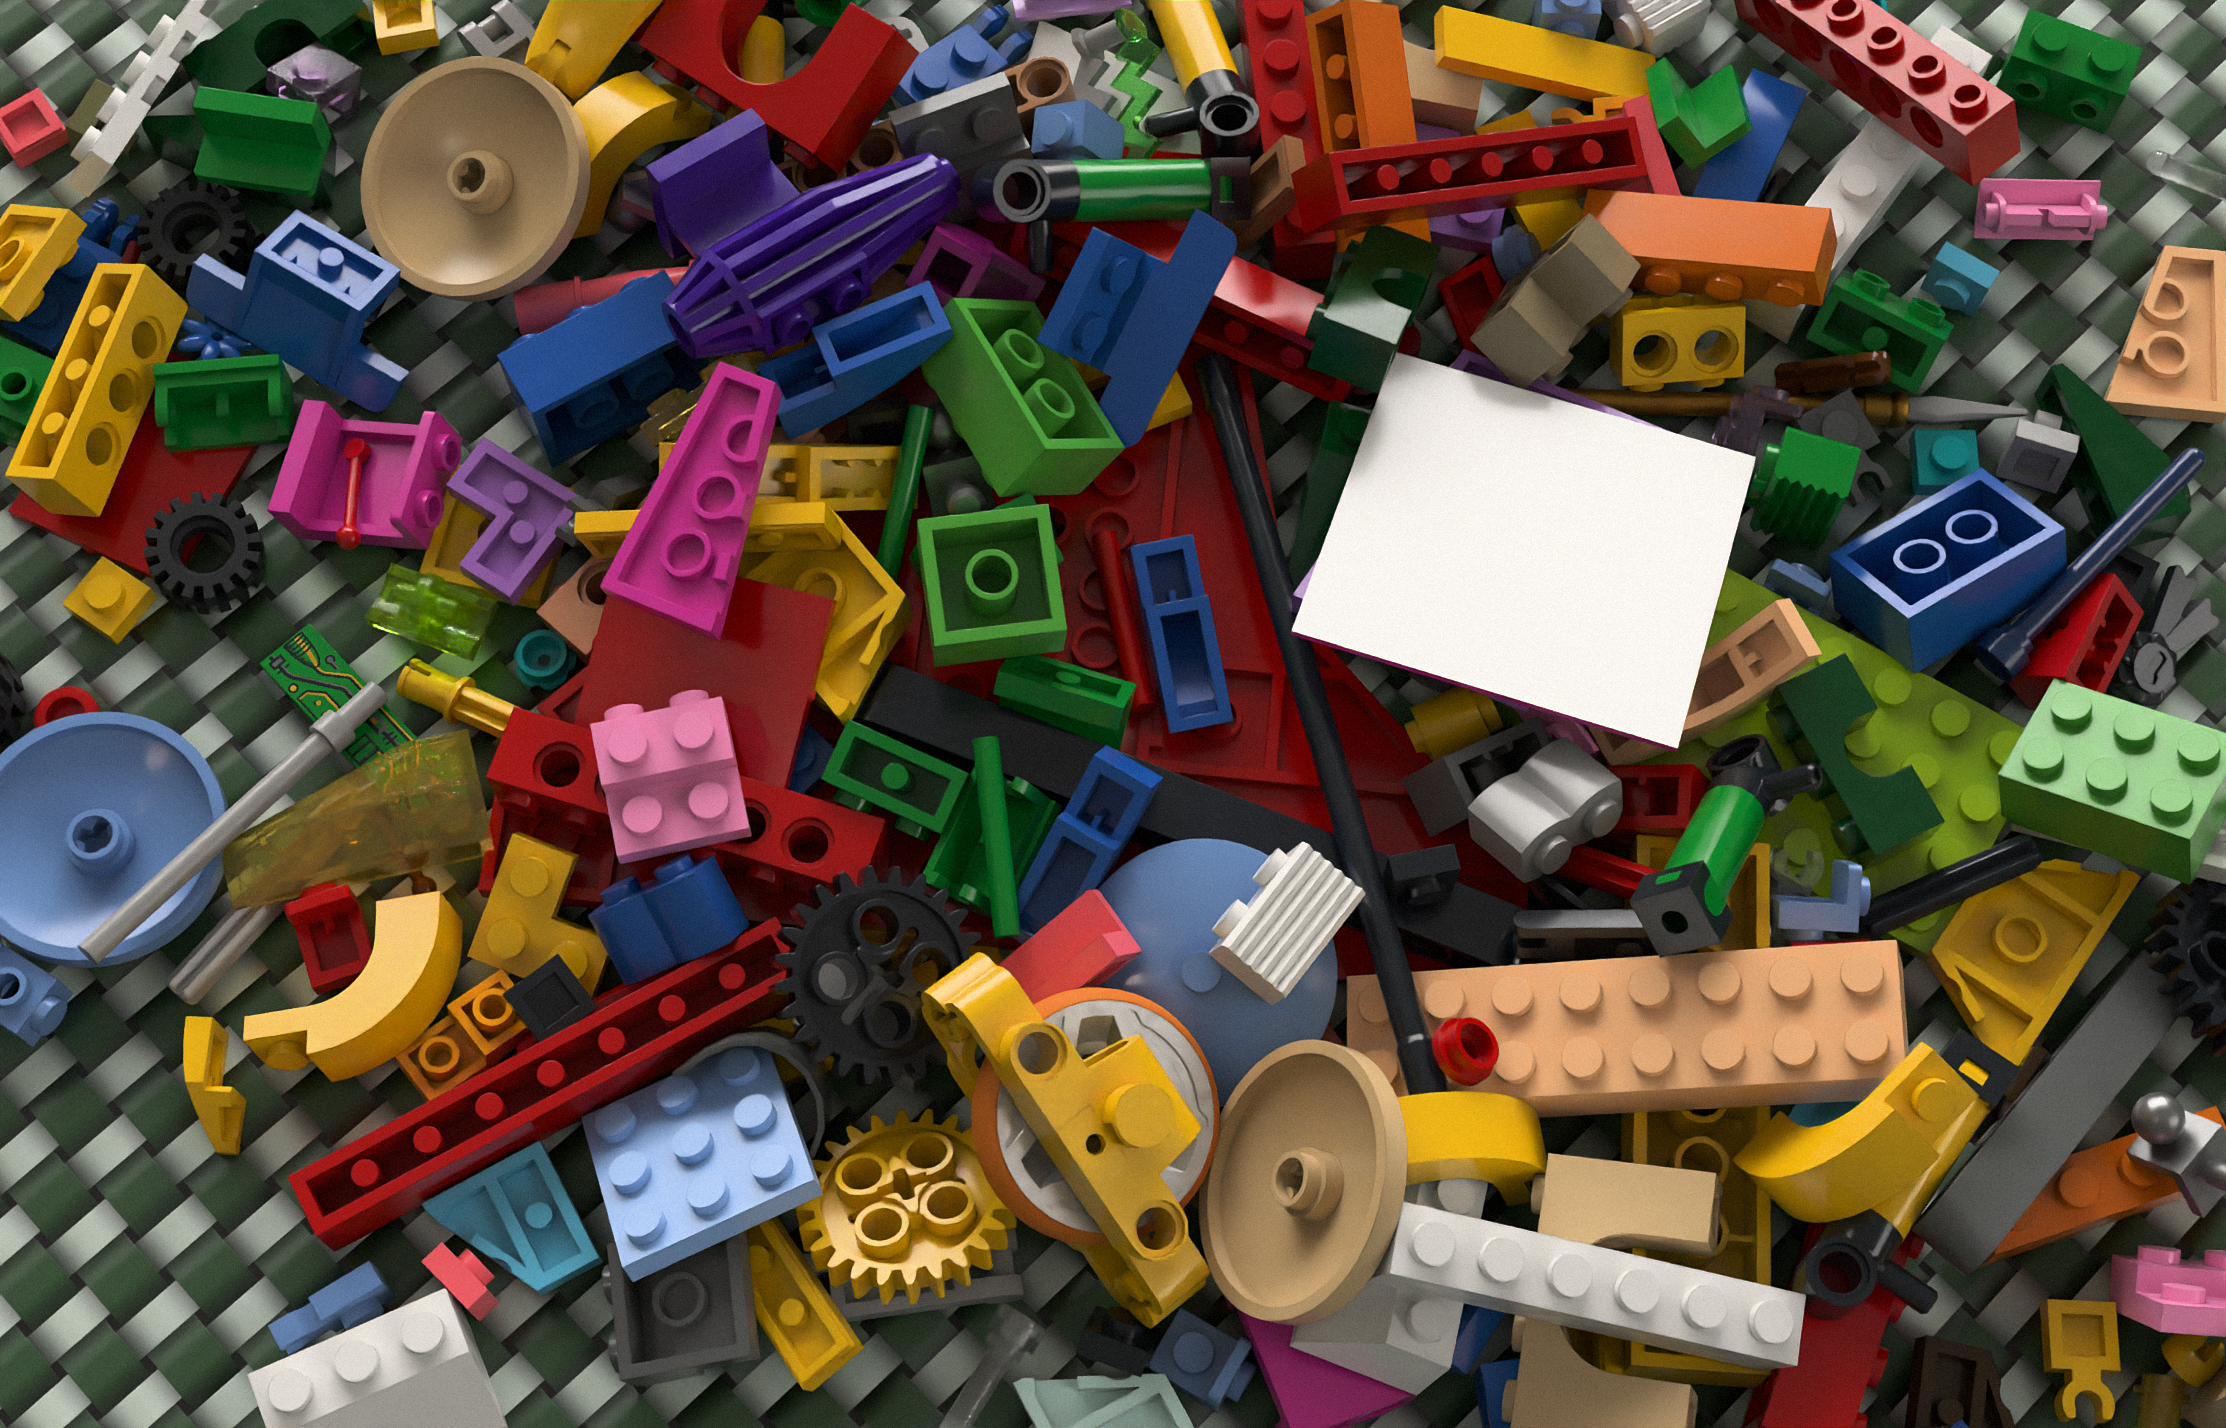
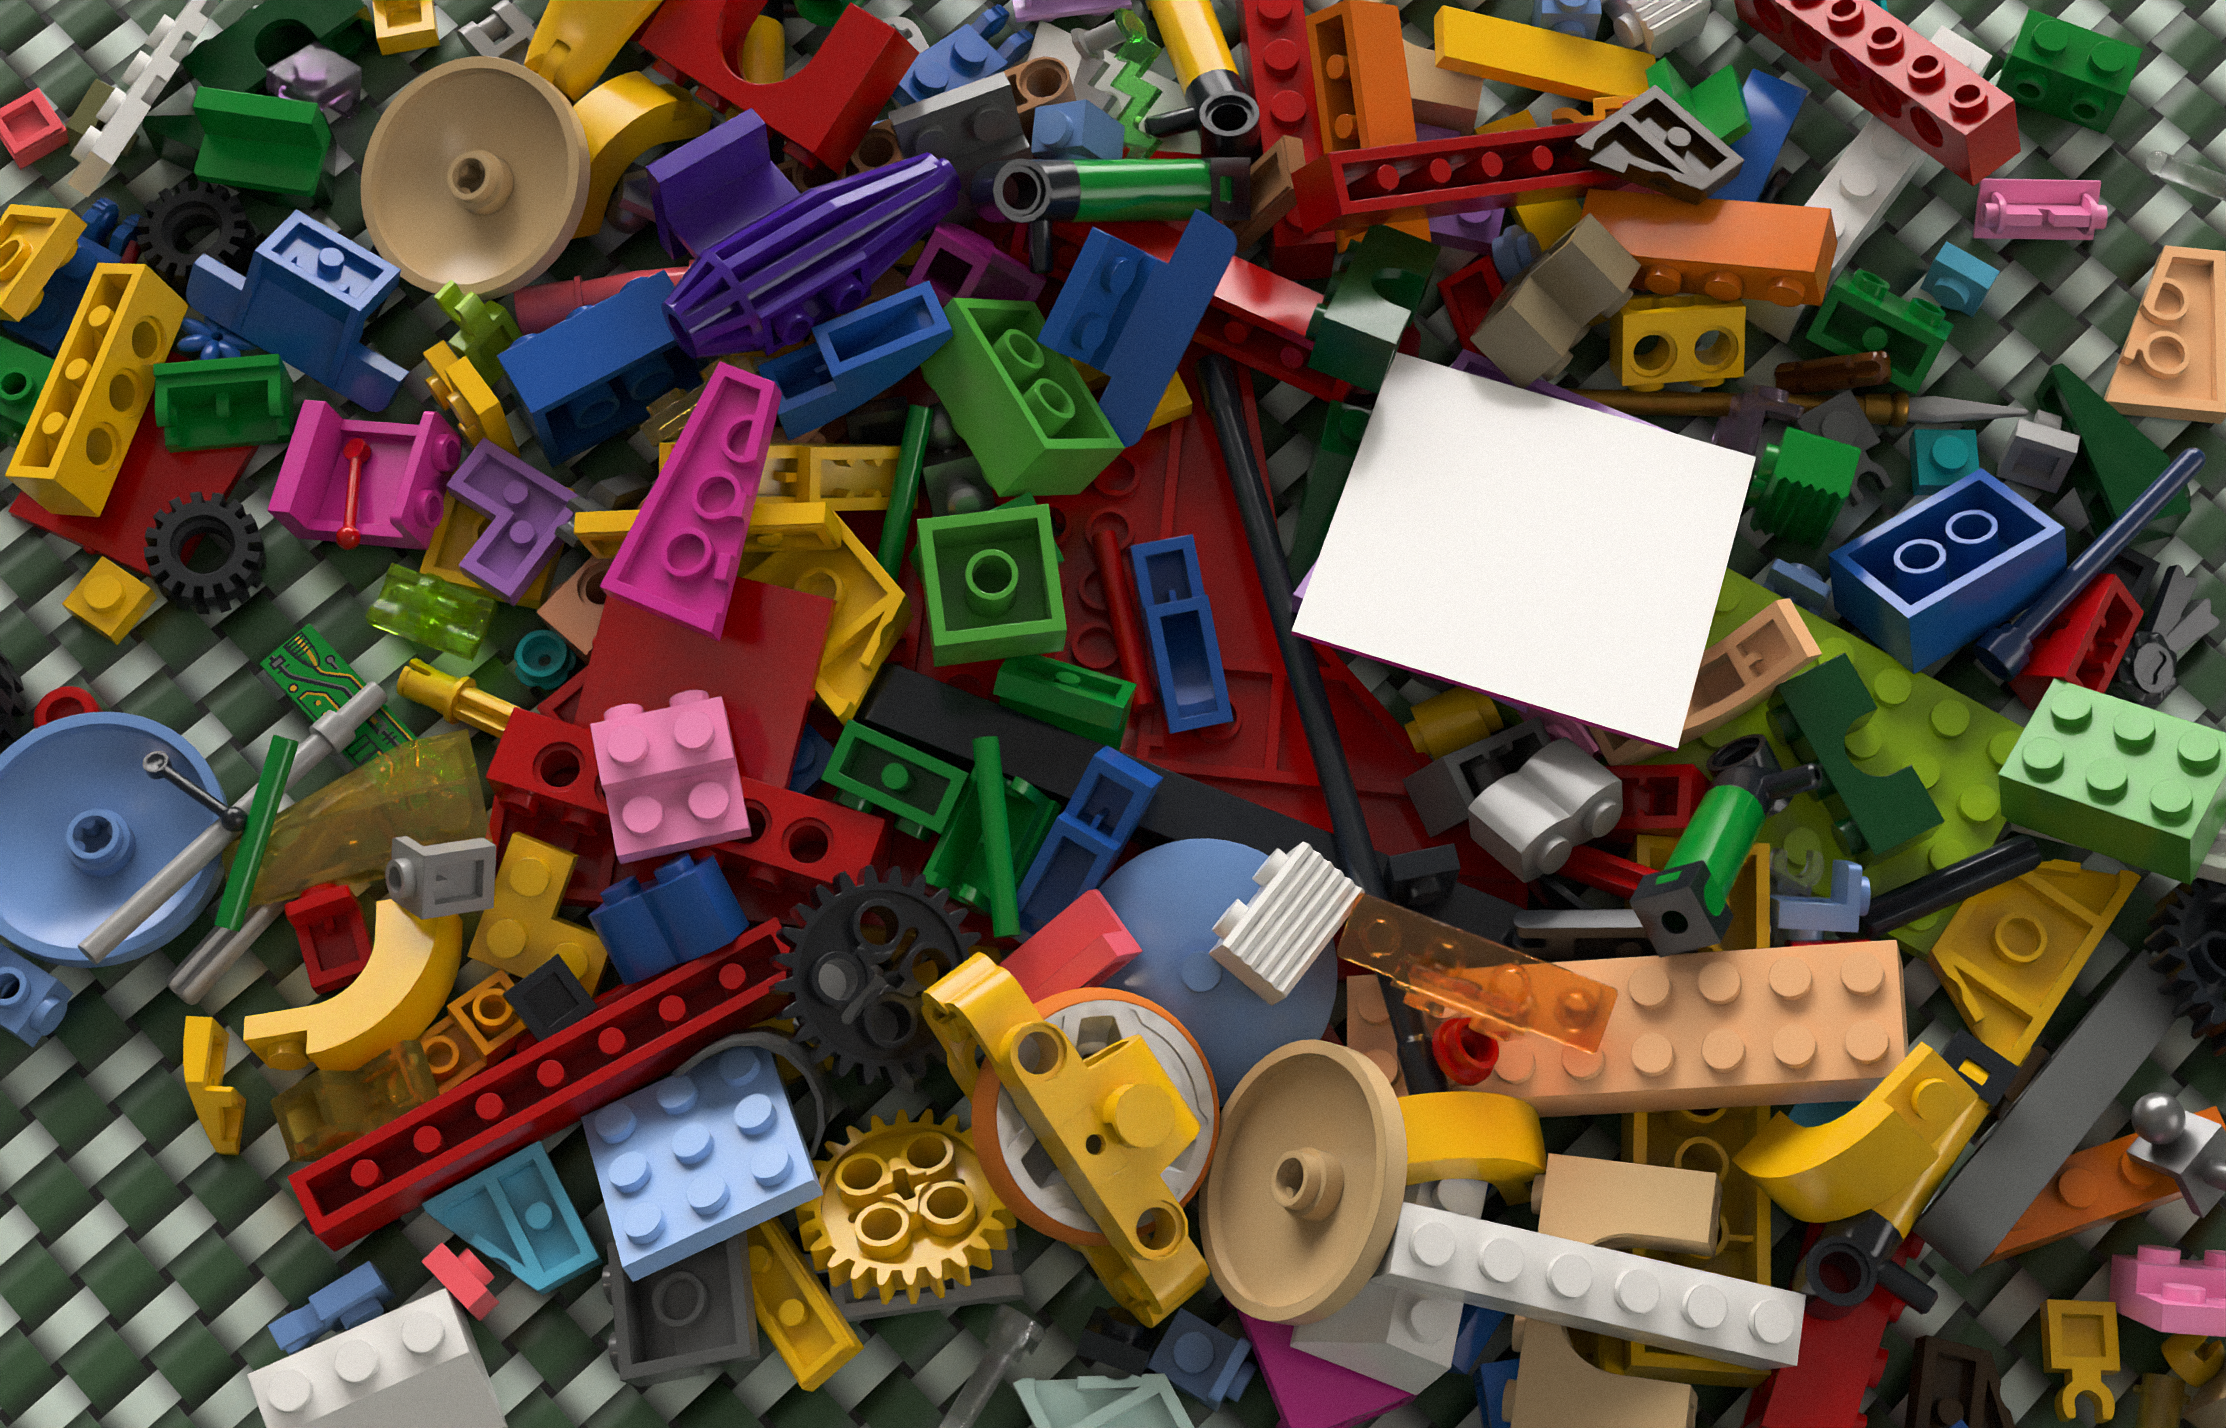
none -> black hinge [142,751,247,832]
none -> green bar [214,735,299,932]
none -> clear yellow brick [270,1040,440,1162]
none -> light grey bracket [385,836,496,920]
none -> yellow plate [423,340,521,458]
none -> lime plate [434,280,523,388]
none -> clear orange bracket [1337,893,1618,1054]
none -> dark brown wing [1570,84,1744,206]

